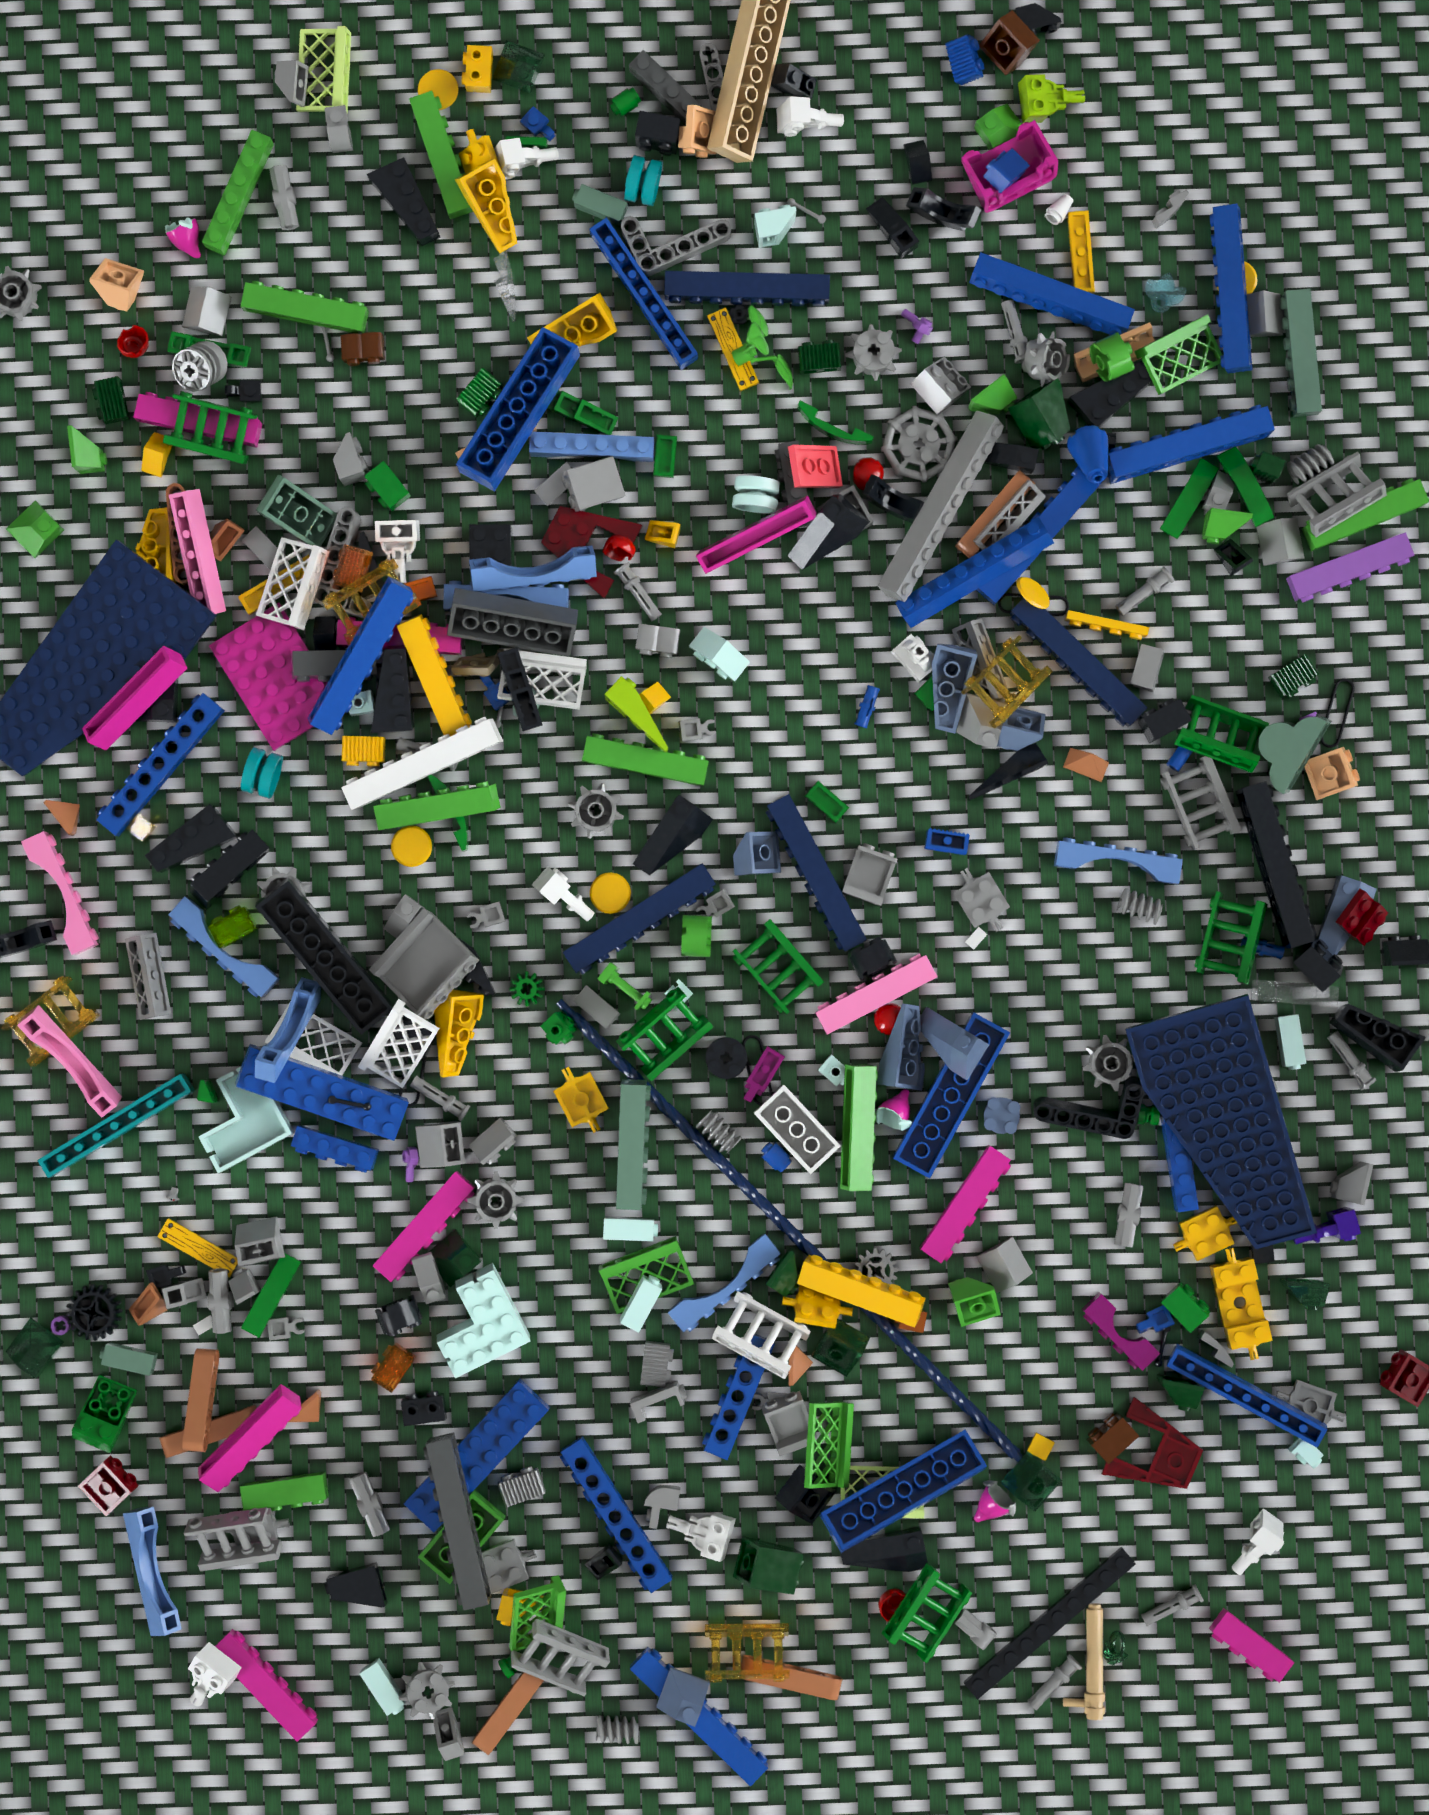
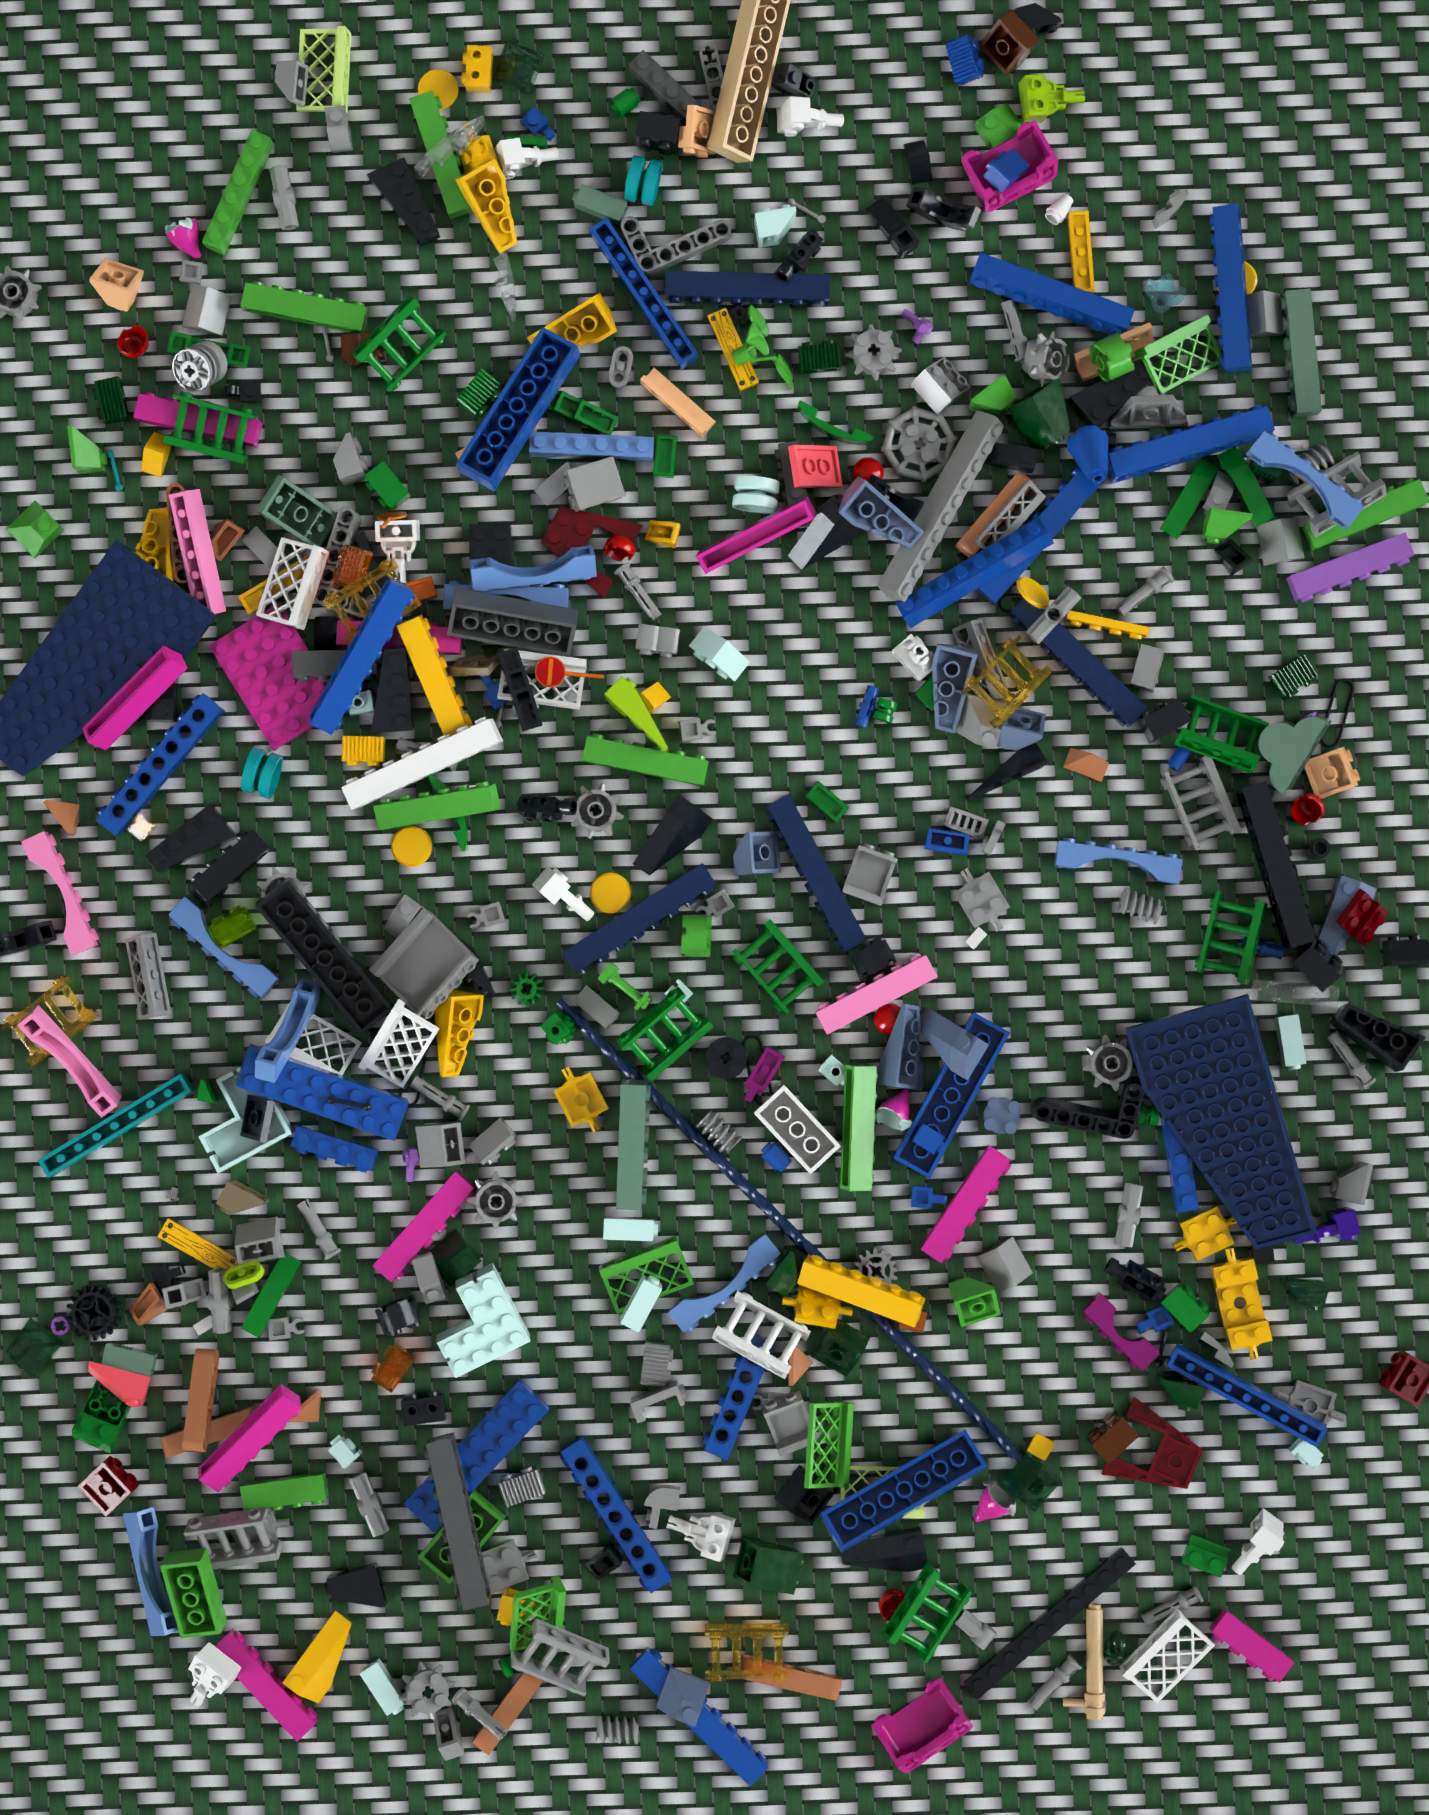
none -> coral slope [88,1361,150,1407]
none -> teal hinge [108,449,123,492]
none -> bright green brick [160,1548,227,1638]
none -> light grey tile [179,260,204,285]
none -> dark tan slope [216,1179,270,1215]
none -> lime plate [223,1260,264,1289]
none -> black plate [240,1095,275,1143]
none -> yellow wedge [282,1610,352,1703]
none -> light grey pin [296,1199,341,1261]
none -> light aqua brick [328,1435,362,1469]
none -> green fence [351,296,447,392]
none -> orange piece [376,511,407,528]
none -> clear slope [414,116,486,178]
none -> light grey pin [452,1688,508,1740]
none -> black brick [516,795,577,822]
none -> piece [535,656,605,687]
none -> light grey plate [608,346,633,388]
none -> light nougat fence [640,368,716,438]
none -> black brick [775,229,824,283]
none -> sand blue wedge [838,477,924,548]
none -> dark pink windscreen [871,1678,973,1773]
none -> green wheel [872,698,898,724]
none -> blue brick [911,1123,945,1155]
none -> blue plate [911,1186,947,1209]
none -> light grey slope [943,806,989,839]
none -> light grey plate [981,820,1005,856]
none -> light grey piece [1025,586,1081,644]
none -> black brick [1104,1257,1166,1302]
none -> light grey wing [1108,394,1188,429]
none -> white fence [1119,1609,1215,1703]
none -> green plate [1181,1533,1231,1578]
none -> medium blue arch [1246,431,1364,530]
none -> red hair [1290,793,1325,826]
none -> black brick [1306,838,1330,860]

